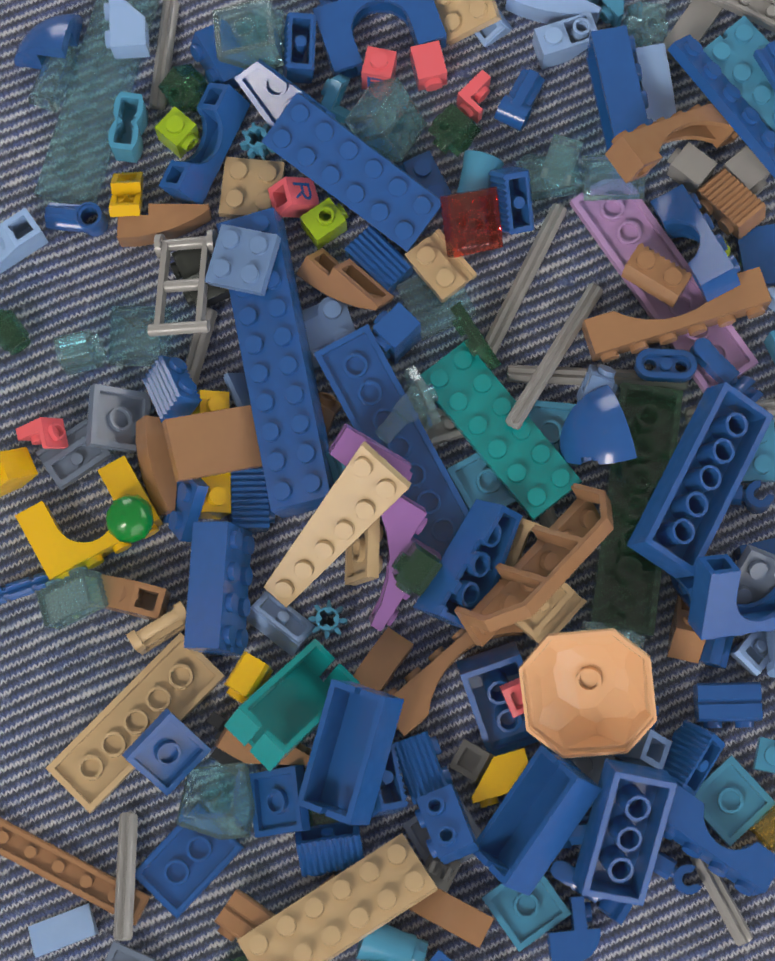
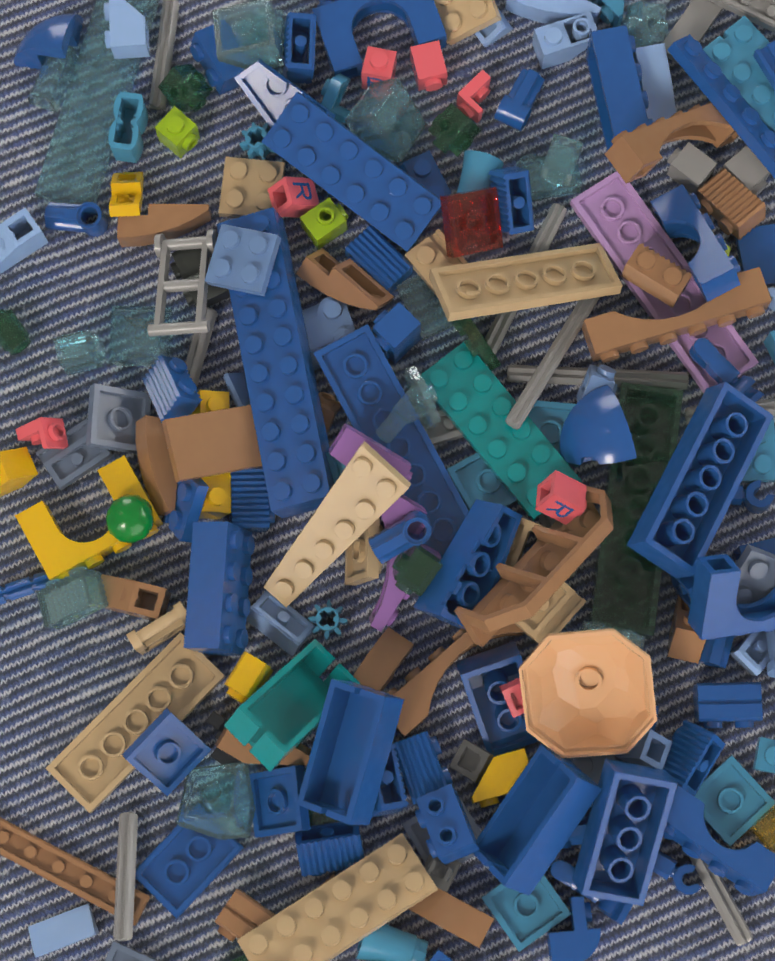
blue arch [159,82,251,204] -> none
clear light blue brick [581,155,646,201] -> none
blue plate [634,348,697,383] -> none
none -> blue piece [368,510,431,564]
none -> tan plate [429,243,623,322]
none -> coral brick [535,470,587,525]

